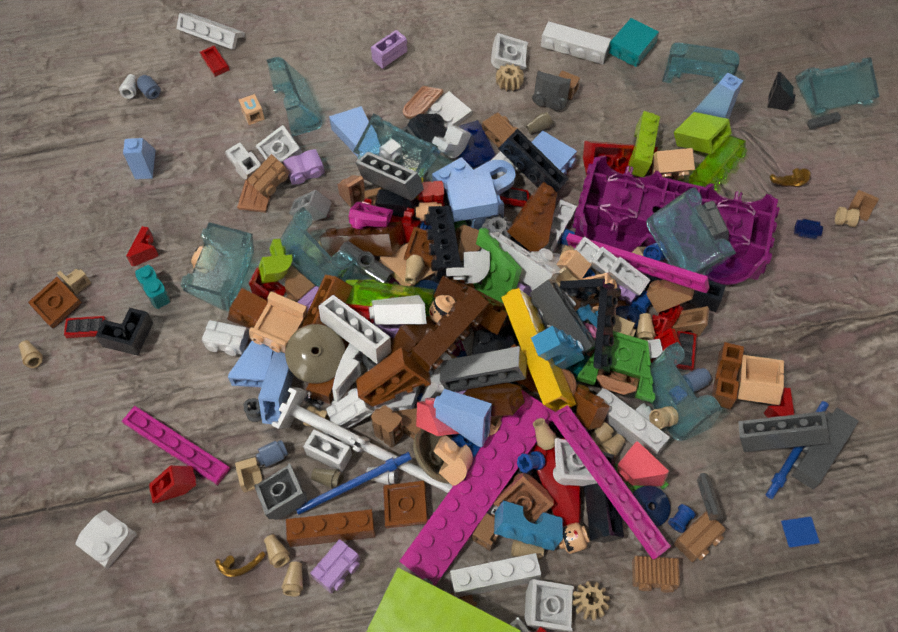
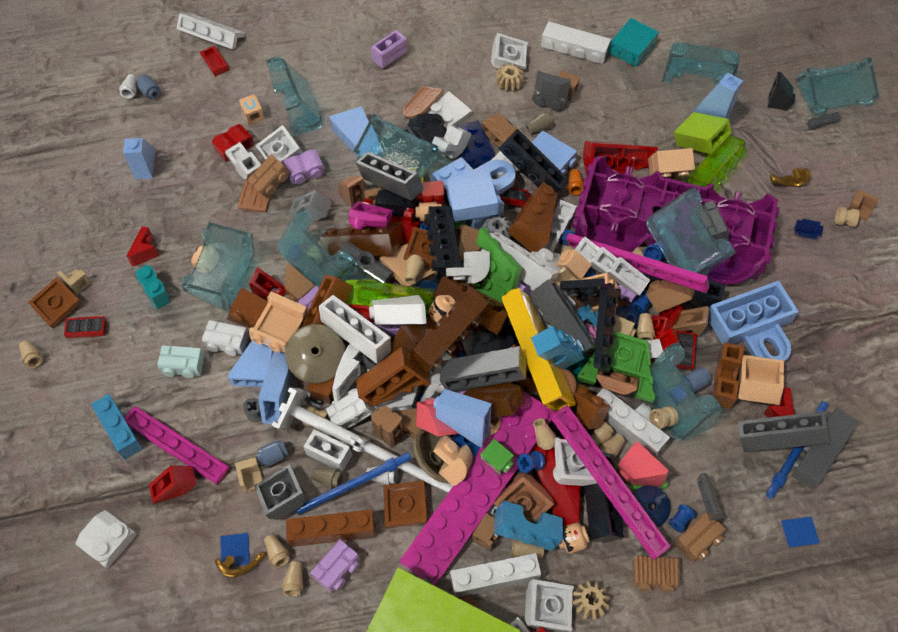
black brick [95,307,153,356] -> none
lime brick [259,239,292,283] -> none
white plate [379,139,403,163] -> none
lime arch [628,111,660,177] -> none
none -> dark azure arch [91,394,143,460]
none -> light aqua brick [157,345,205,378]
none -> red brick [212,124,254,162]
none -> blue sticker [220,533,249,566]
none -> bright green brick [480,439,514,475]
none -> orange cone [567,169,584,196]
none -> light blue brick [708,281,799,363]

